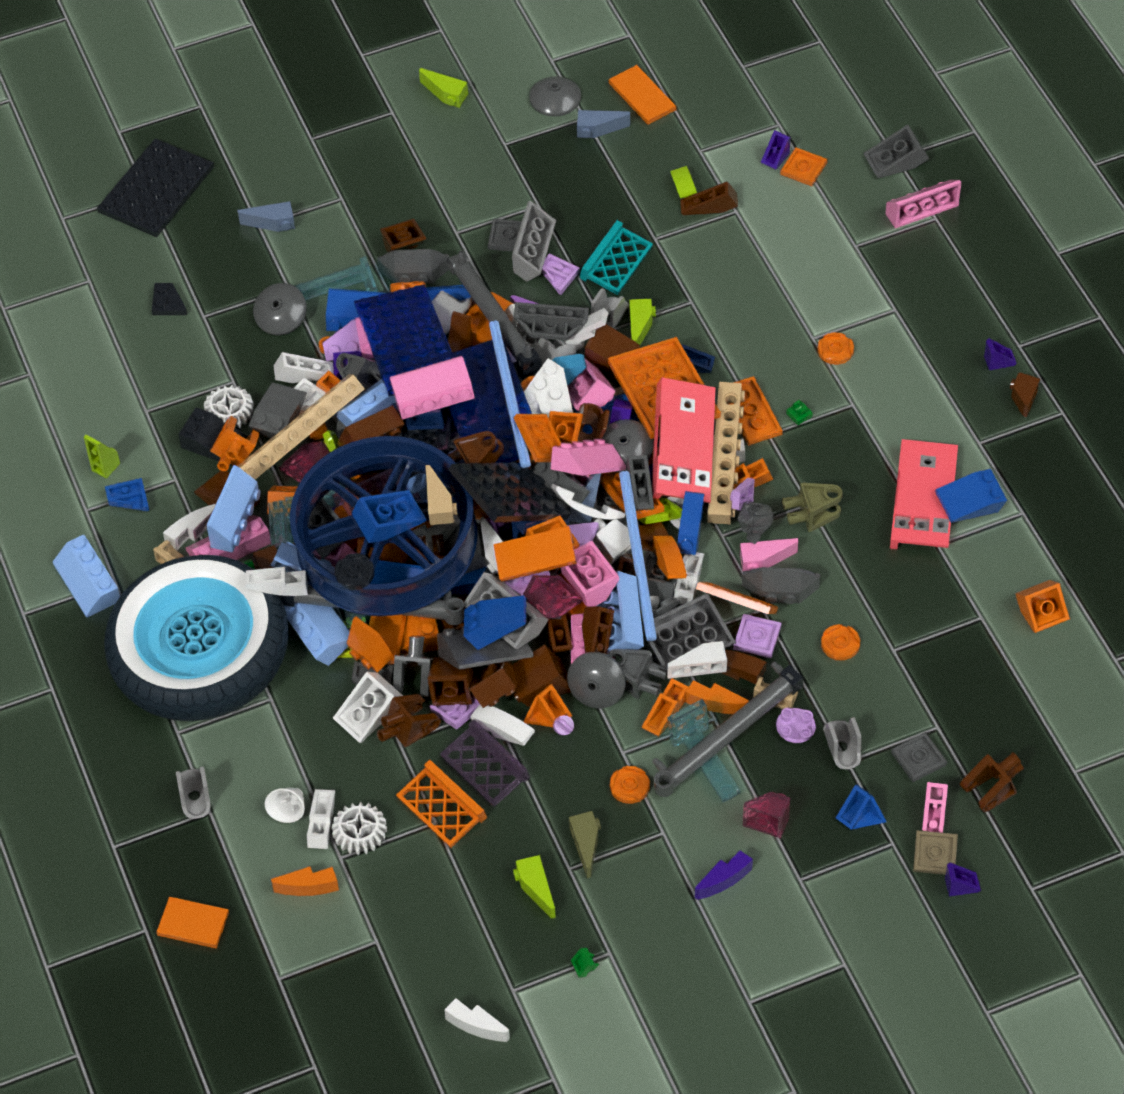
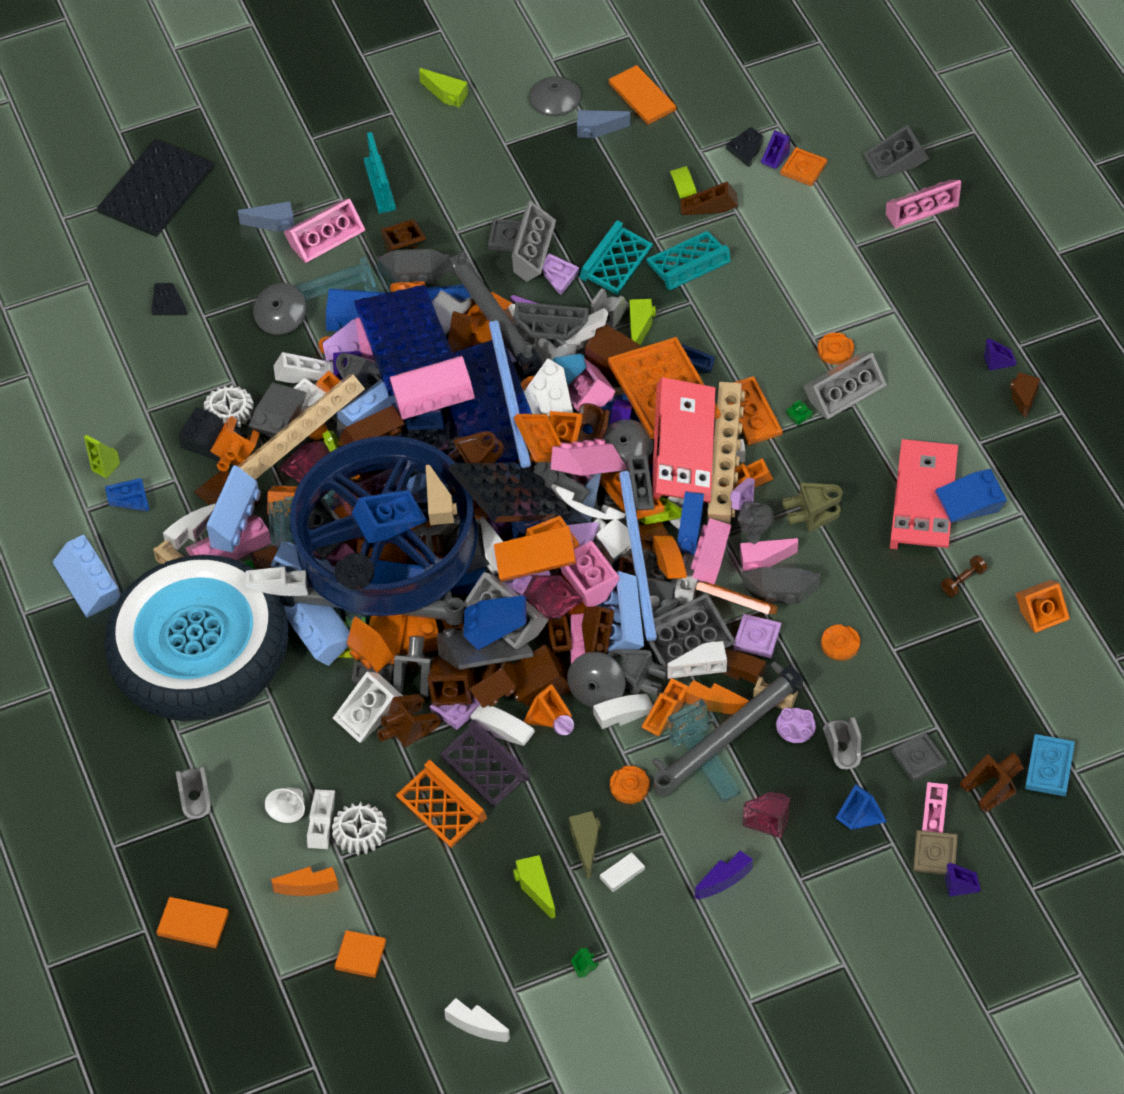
none -> bright pink slope [284,199,365,263]
none -> orange tile [335,930,386,978]
none -> teal fence [363,132,396,213]
none -> white slope [593,694,654,729]
none -> white tile [600,852,645,892]
none -> teal fence [647,231,731,291]
none -> bright pink brick [691,518,731,584]
none -> black wing [726,127,763,167]
none -> light grey slope [803,352,887,419]
none -> reddish brown wheel [941,555,987,597]
none -> dark azure plate [1025,734,1075,797]

